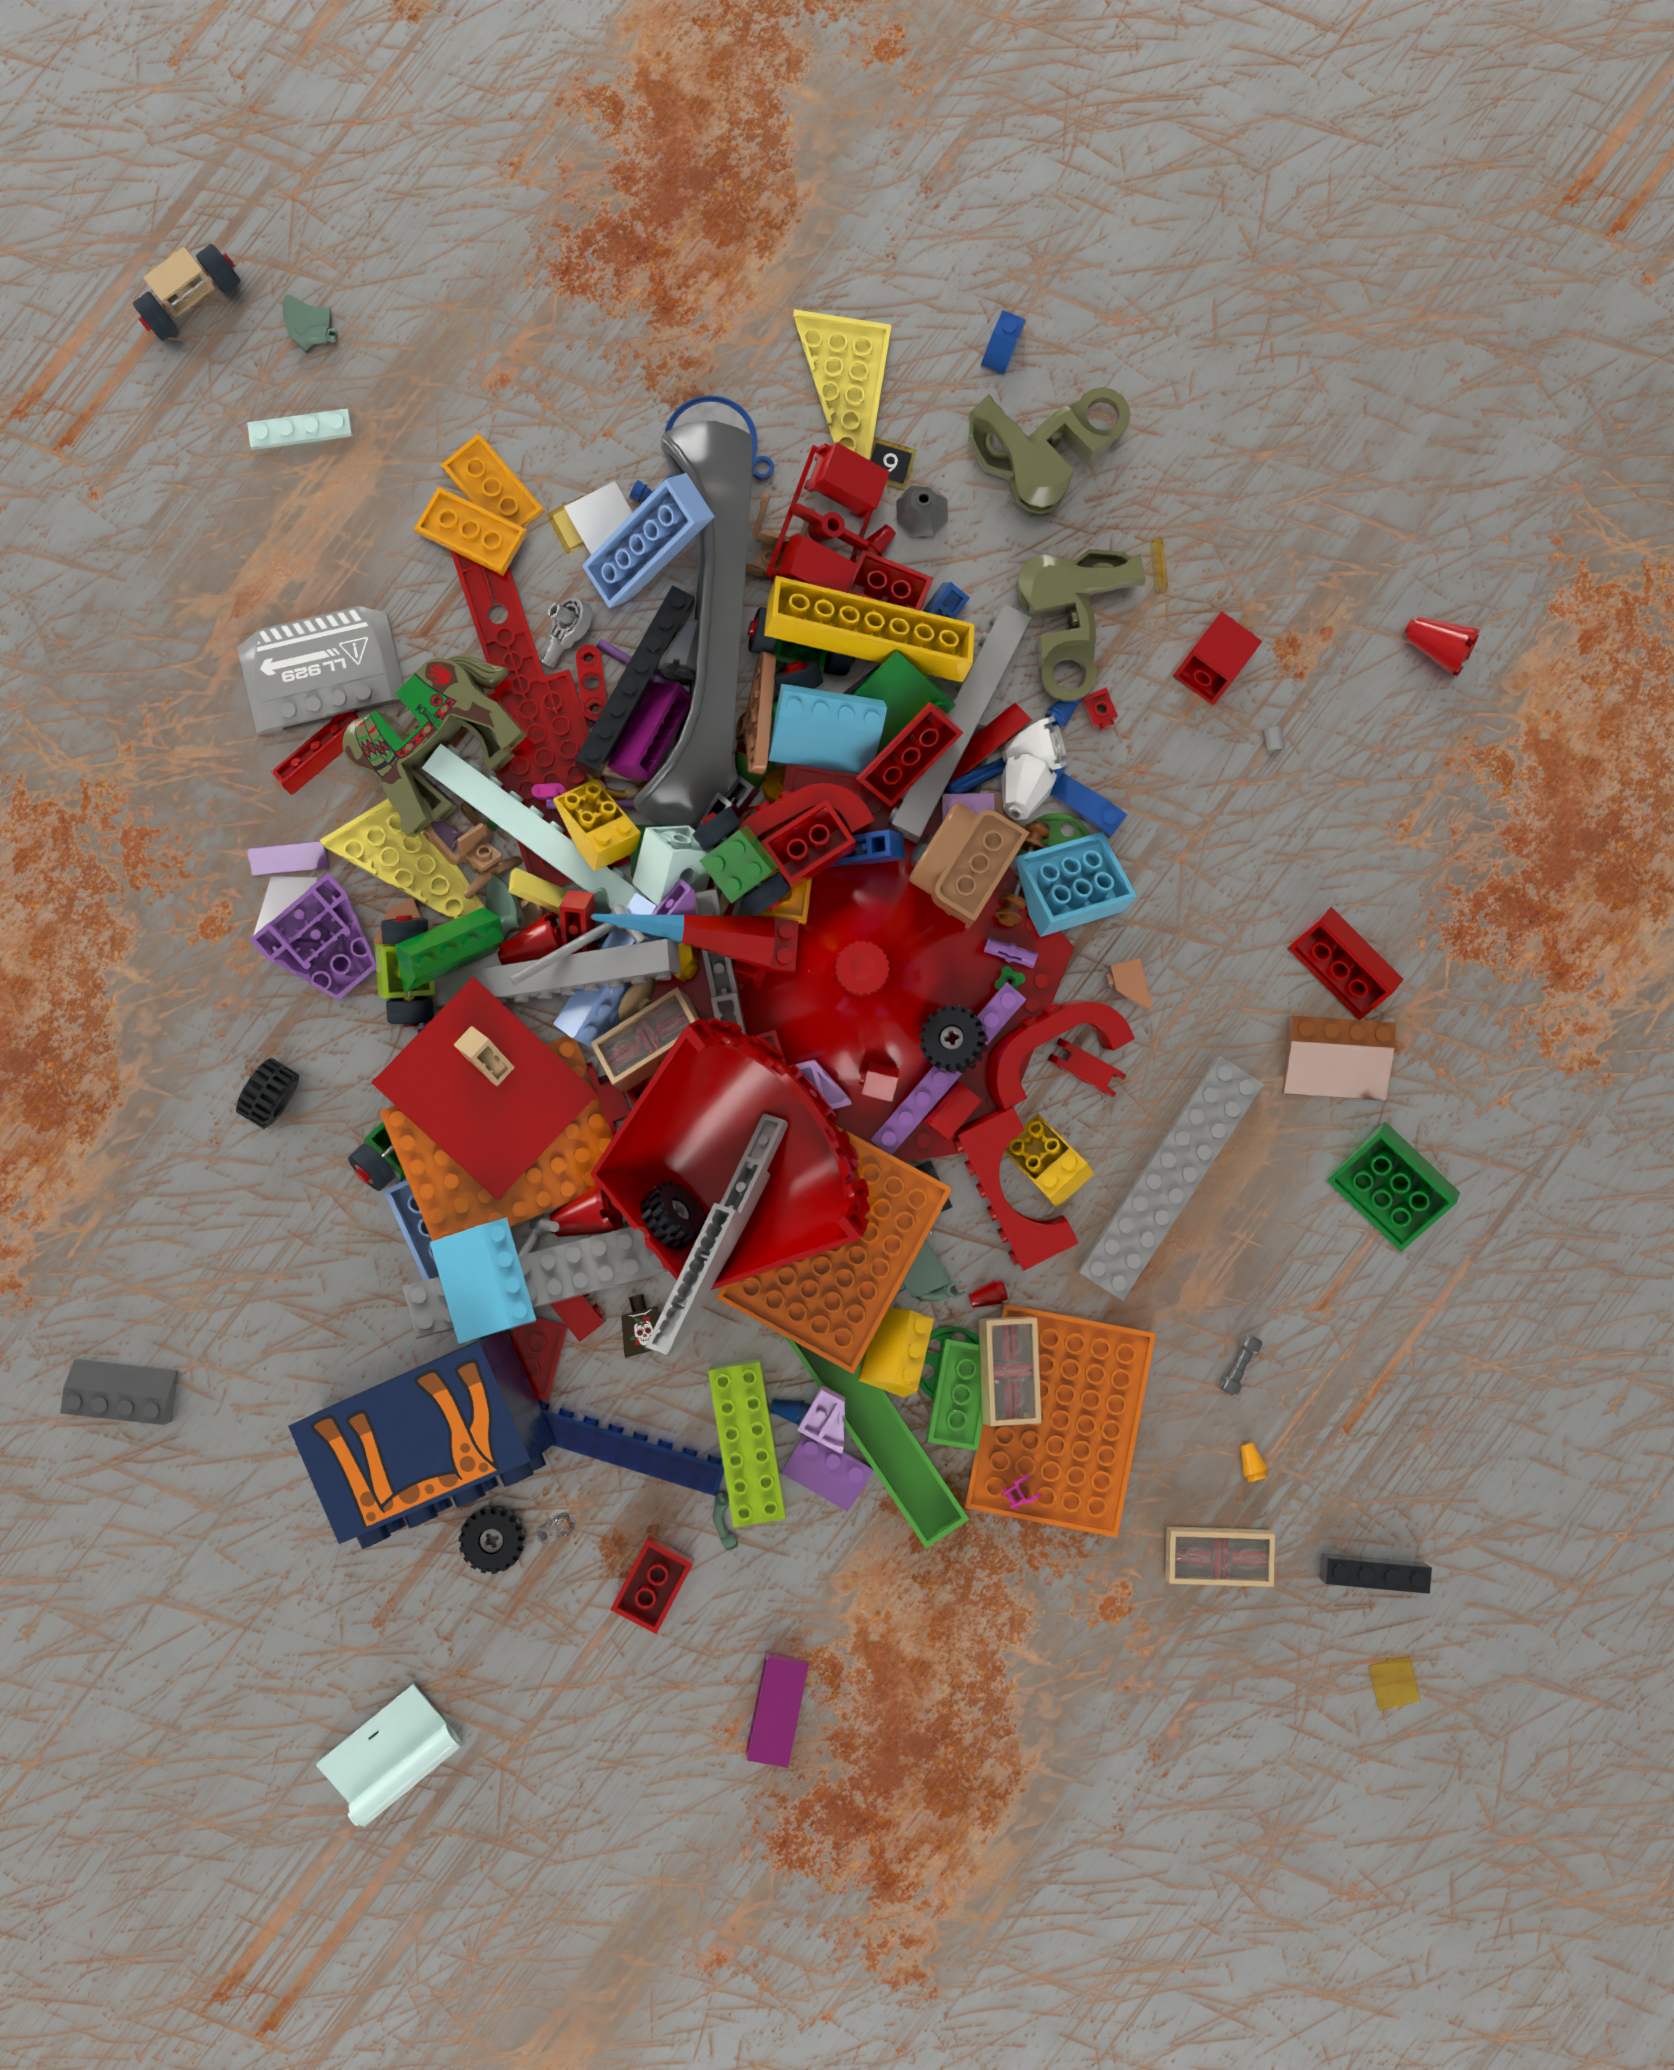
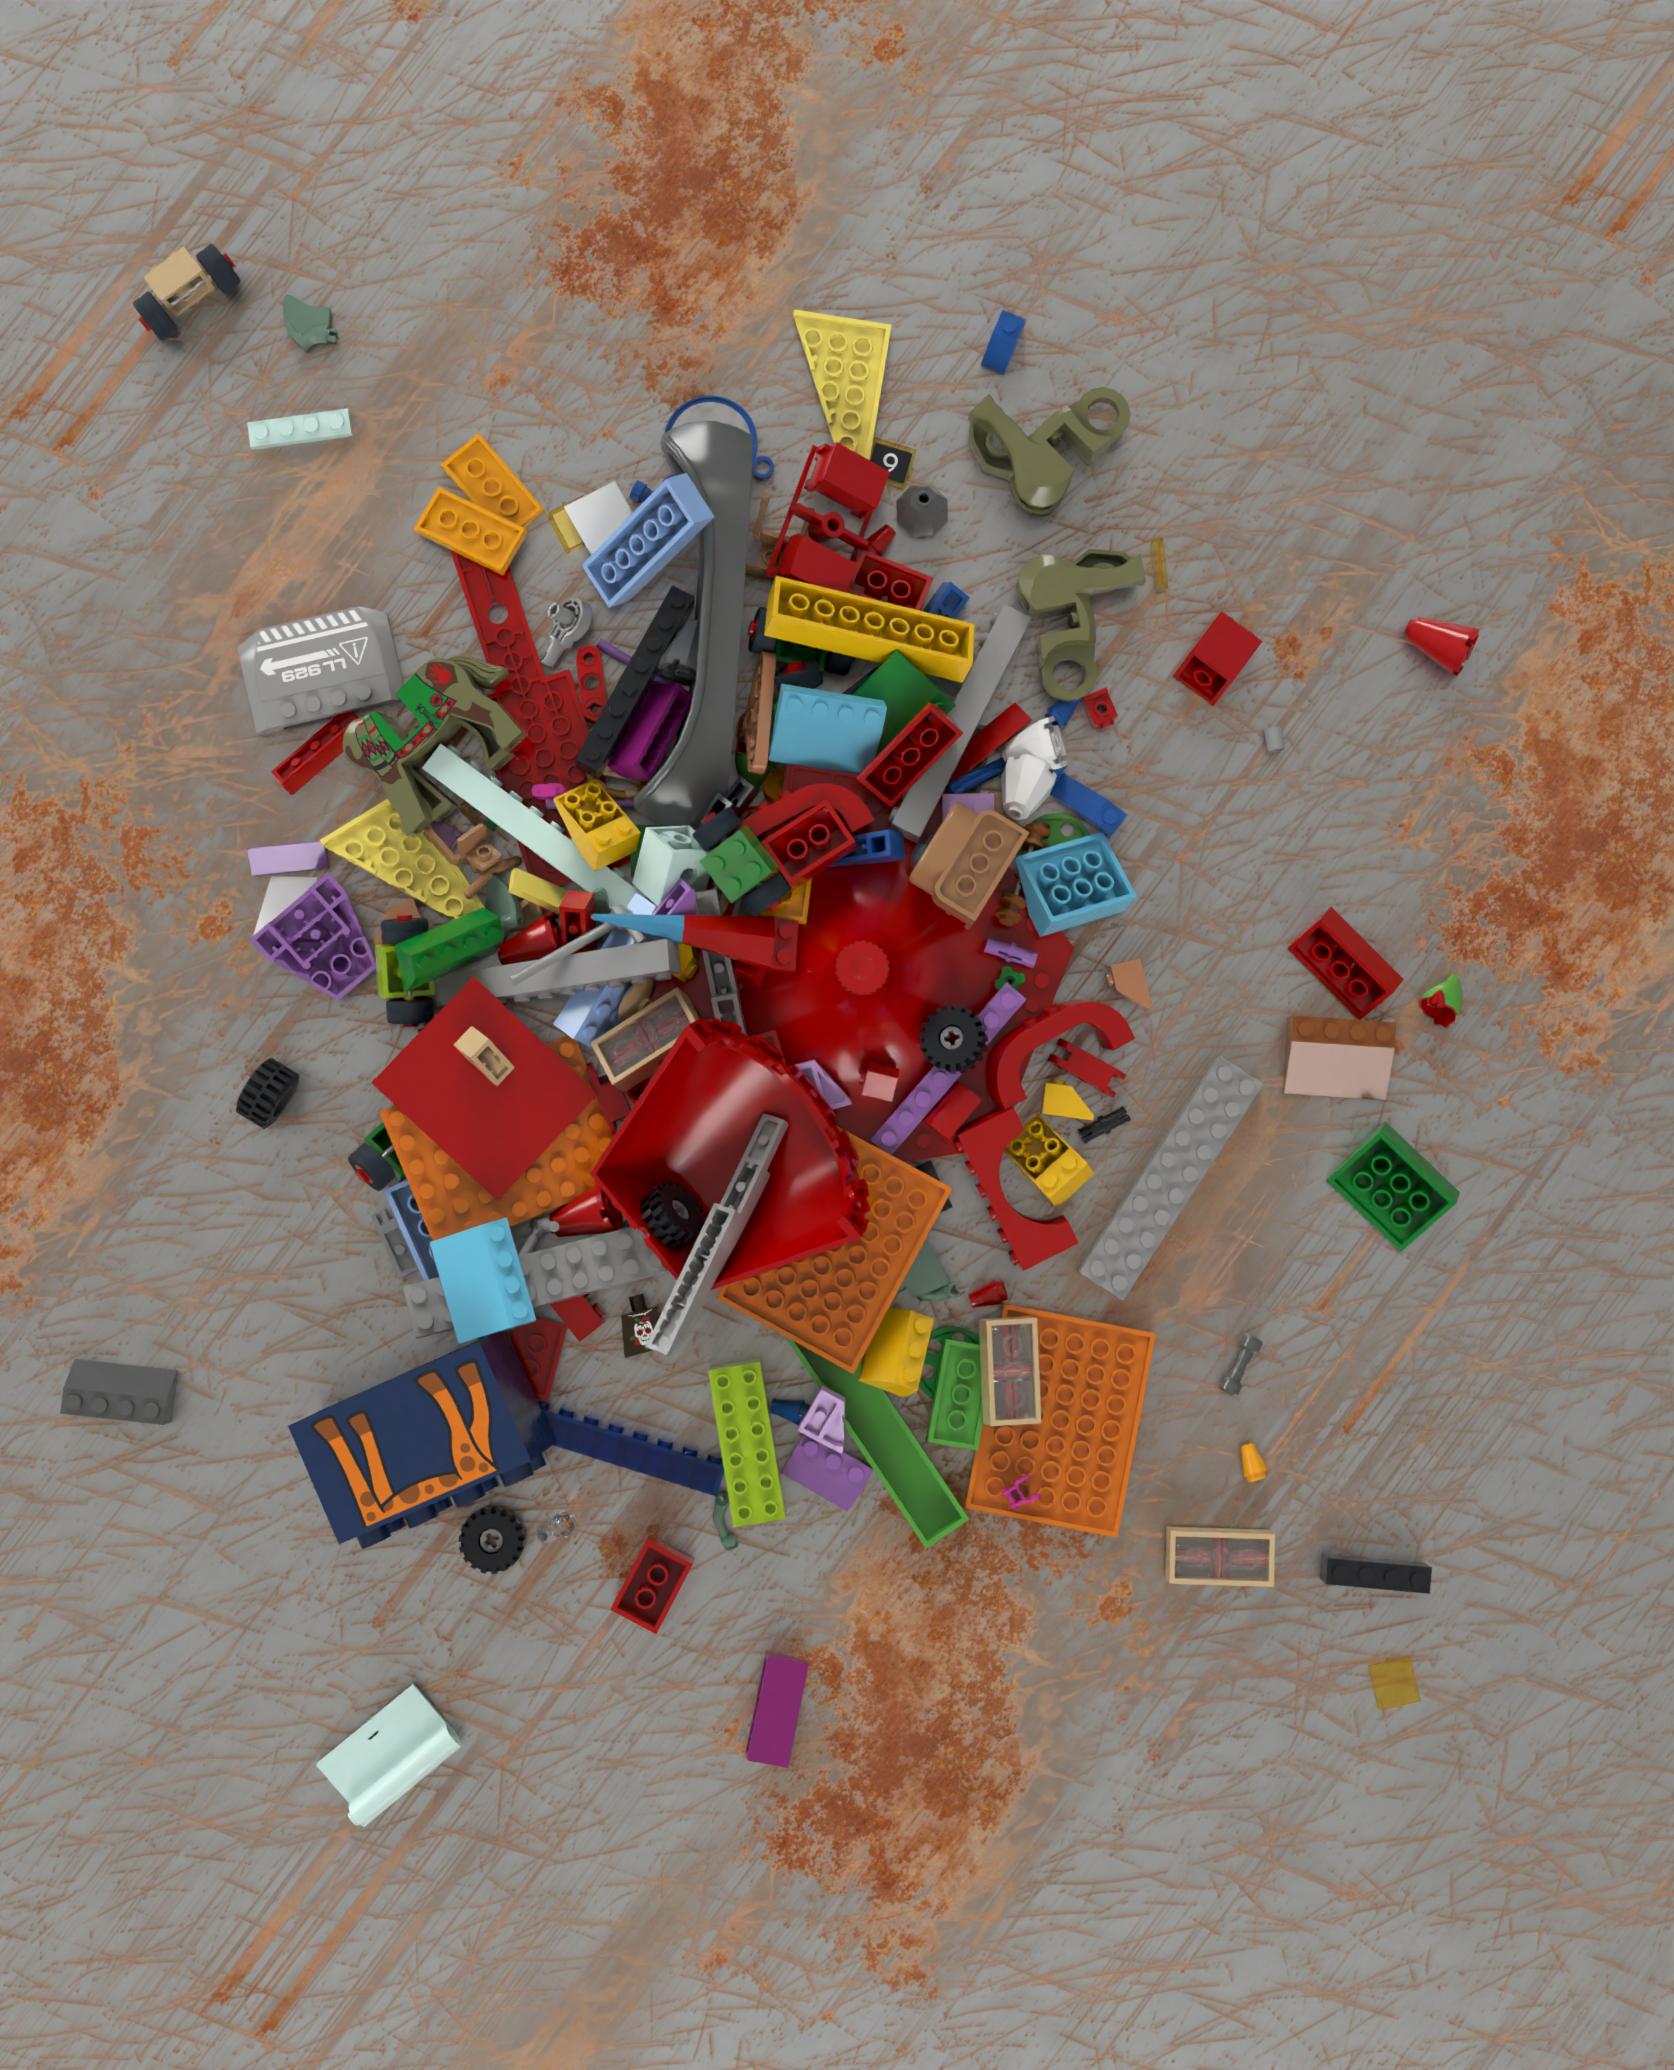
none -> light grey hinge [371,1206,419,1279]
none -> yellow slope [1040,1079,1094,1121]
none -> black pin [1078,1106,1131,1144]
none -> hat [1419,974,1463,1028]

